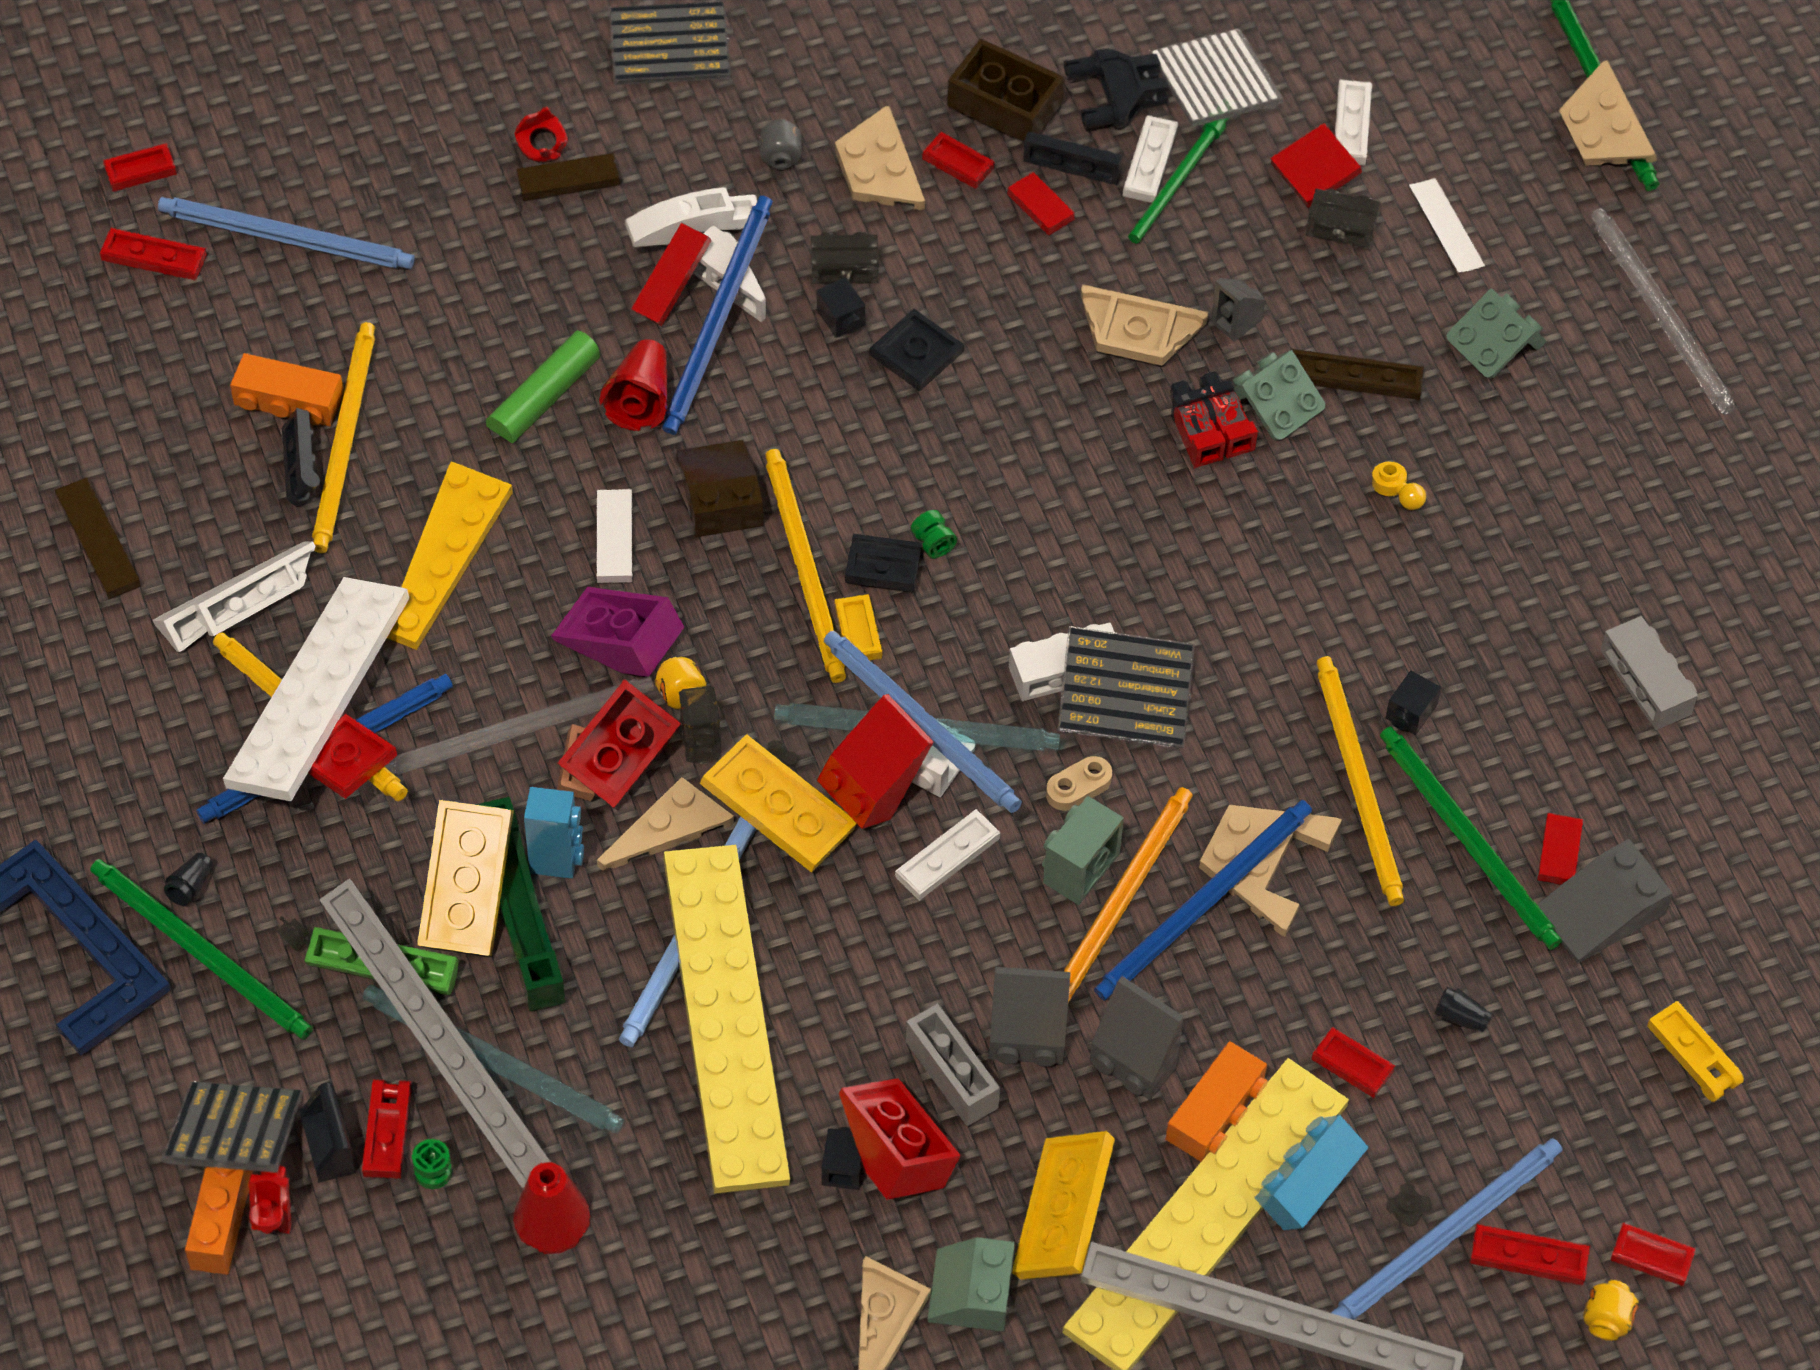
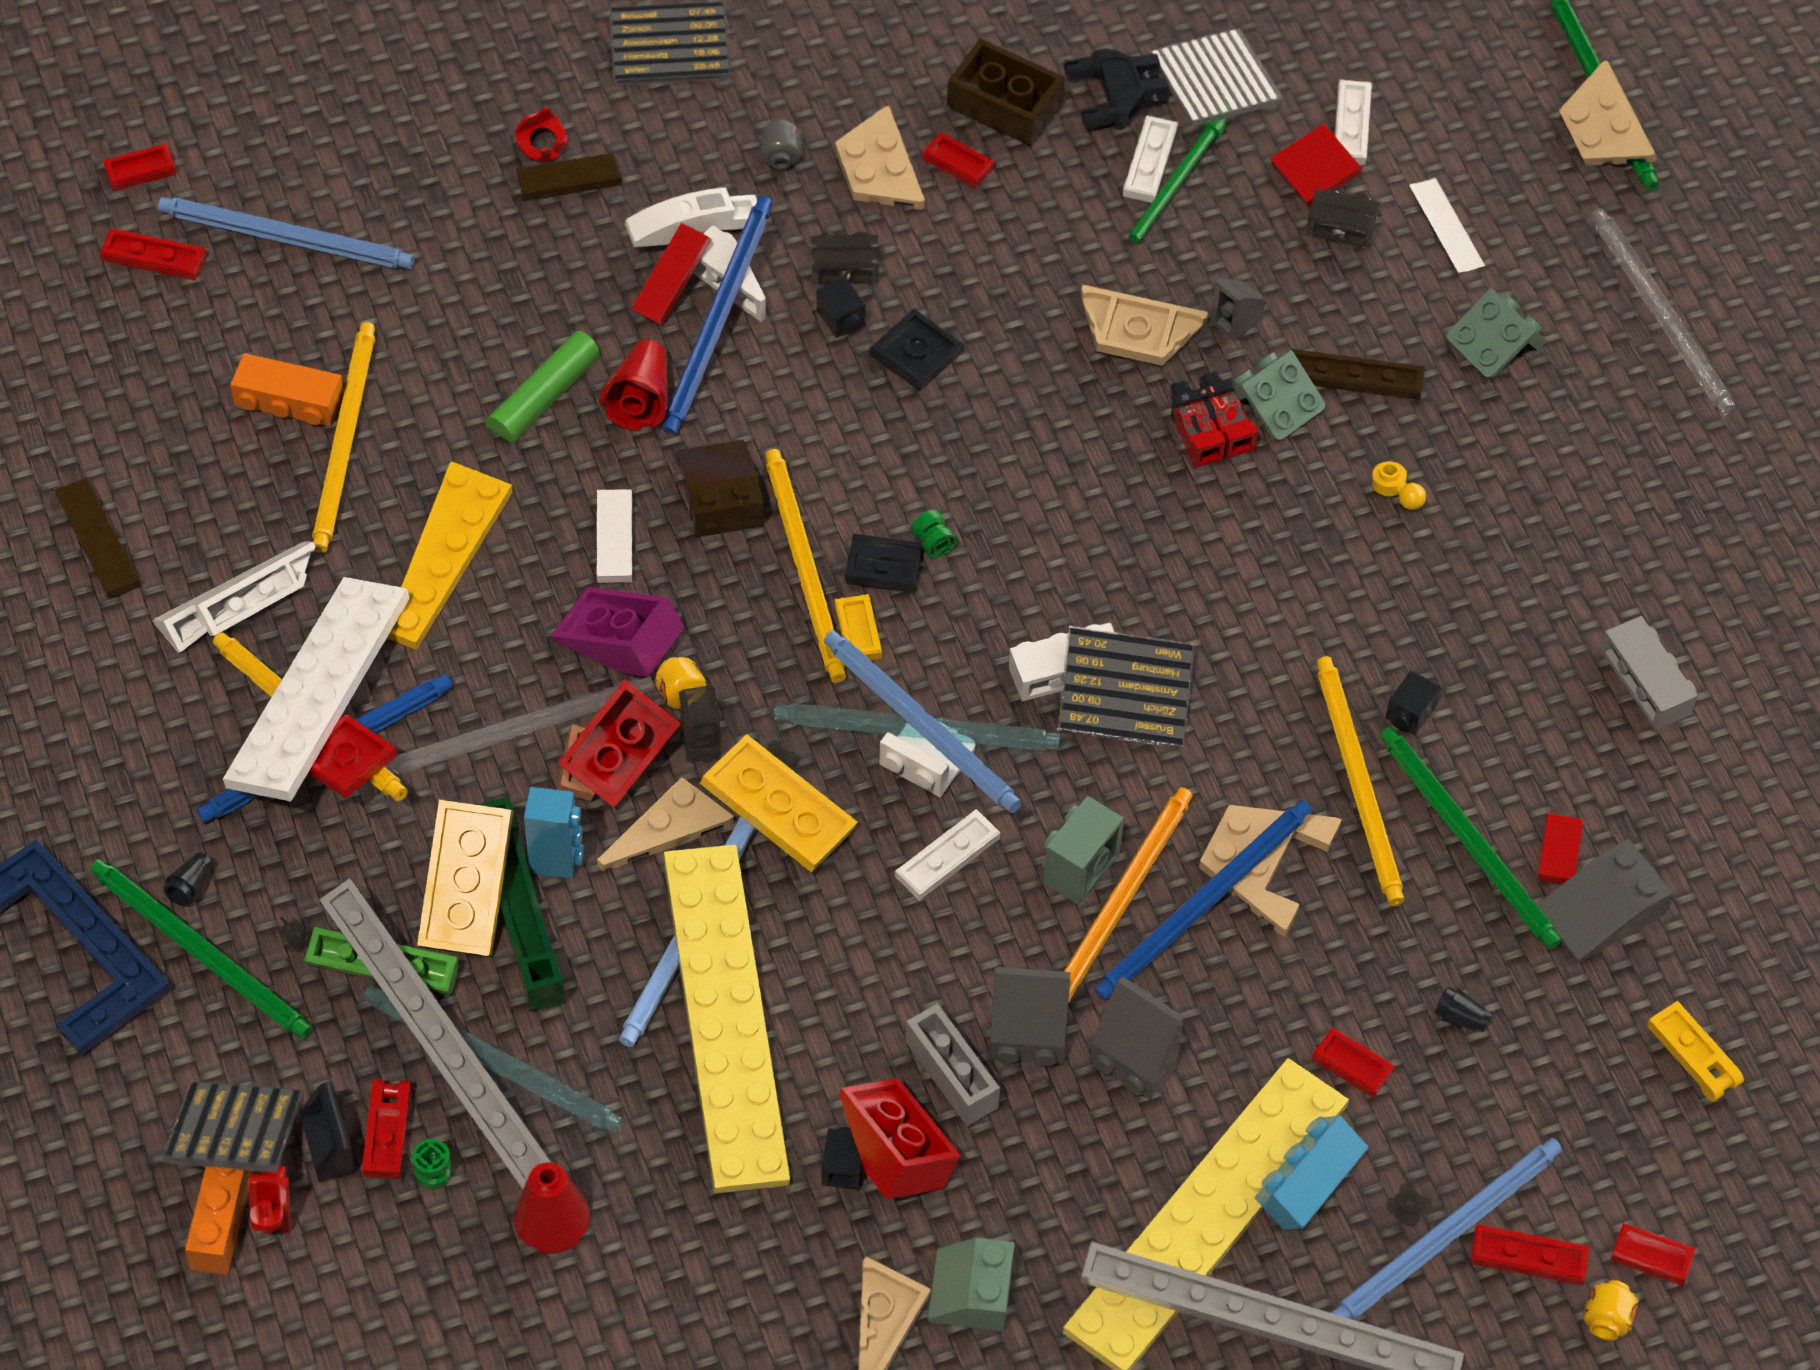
black plate [282,408,320,506] -> none
red slope [817,694,934,829] -> none
red tile [1007,172,1075,236] -> none
yellow plate [1012,1131,1115,1280] -> none
black plate [1023,131,1123,185] -> none
tan plate [1046,756,1112,811] -> none
orange brick [1165,1041,1268,1162] -> none

